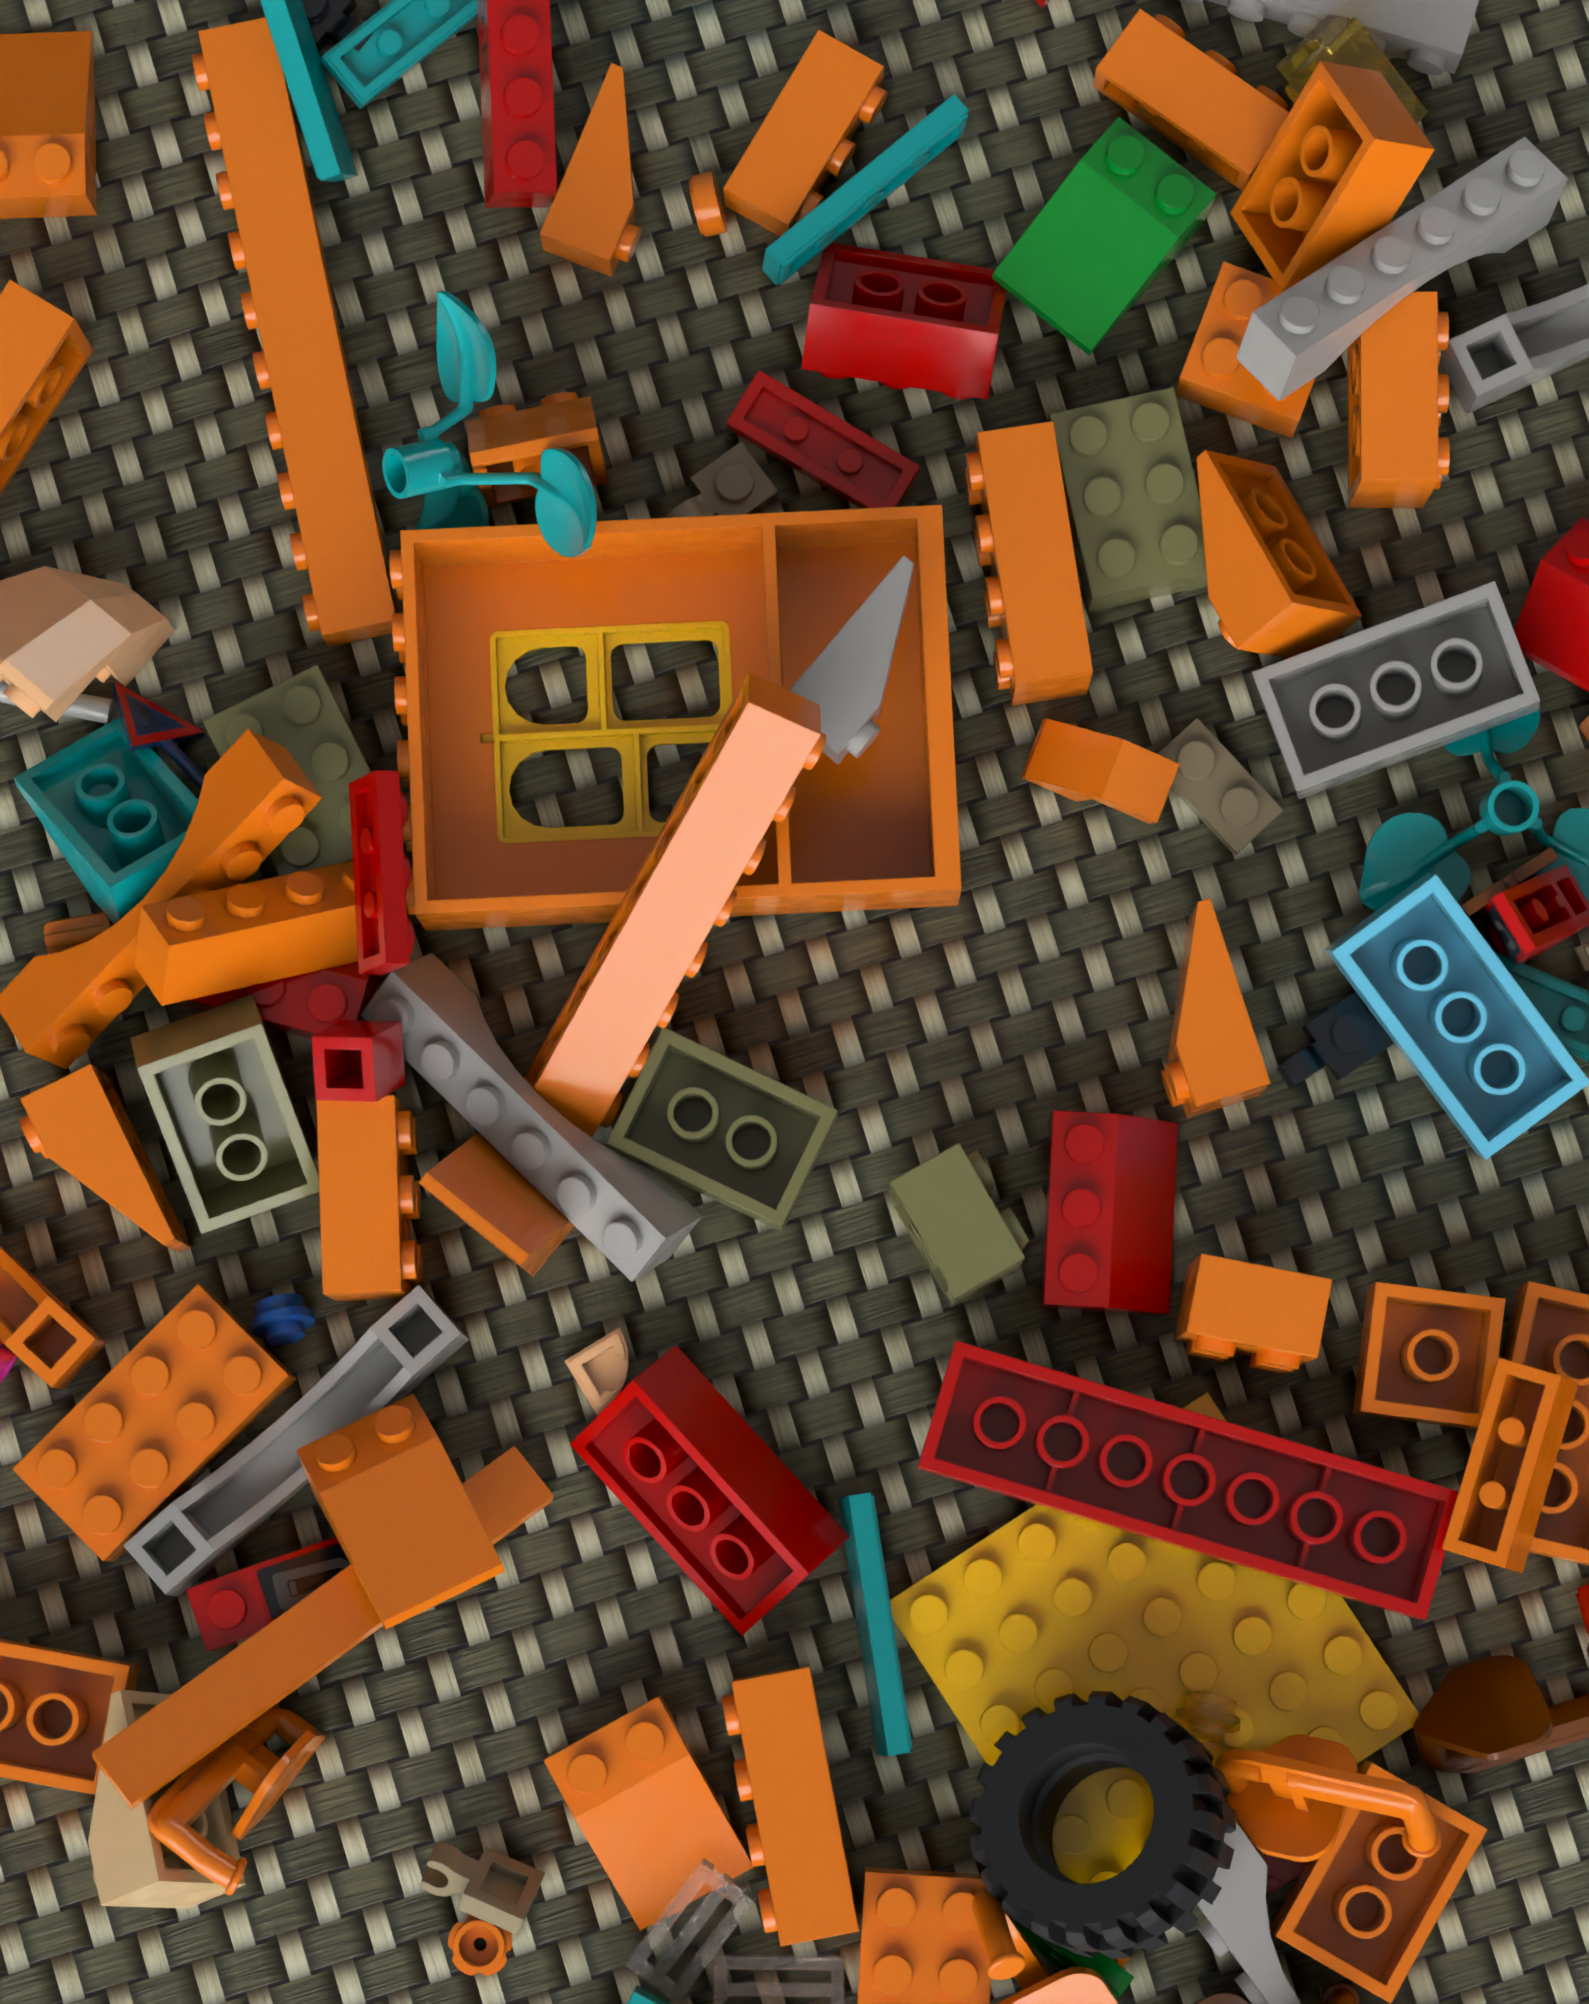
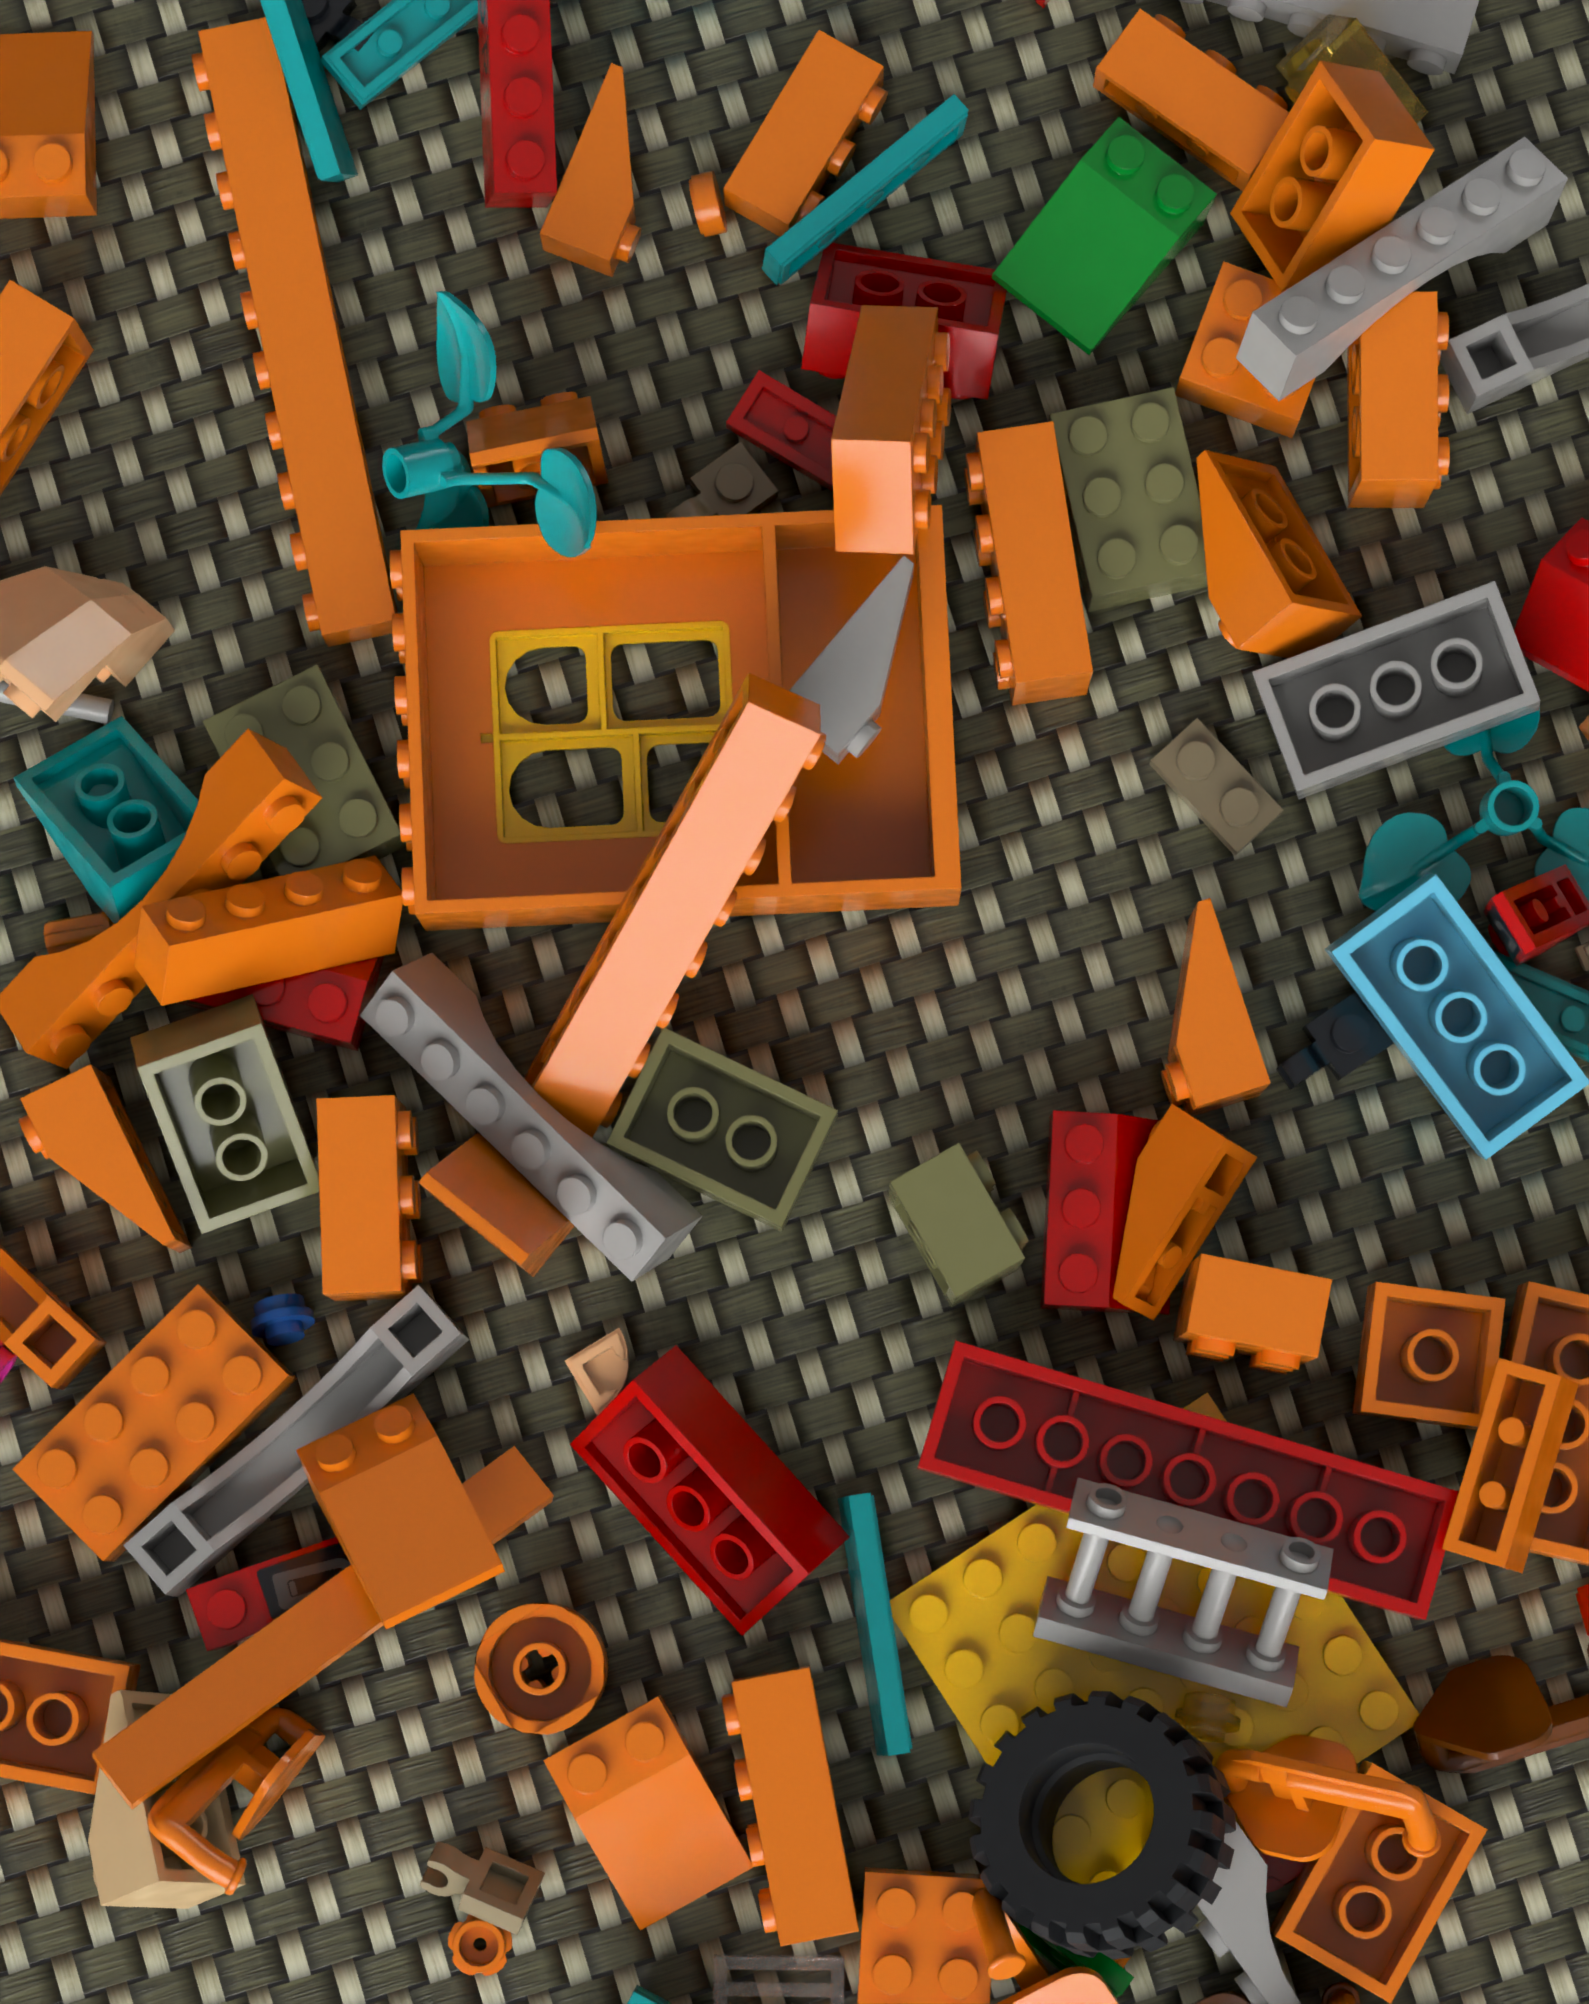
piece [112,681,205,789] -> none
red brick [311,1020,405,1102] -> none
red plate [348,770,415,975] -> none
clear tile [626,1858,756,2004] -> none
orange slope [1021,718,1180,824] -> none
reddish brown piece [1461,847,1558,919] -> none
none -> orange brick [474,1602,608,1735]
none -> orange brick [831,305,951,554]
none -> light grey fence [1033,1478,1334,1708]
none -> orange slope [1113,1104,1257,1321]

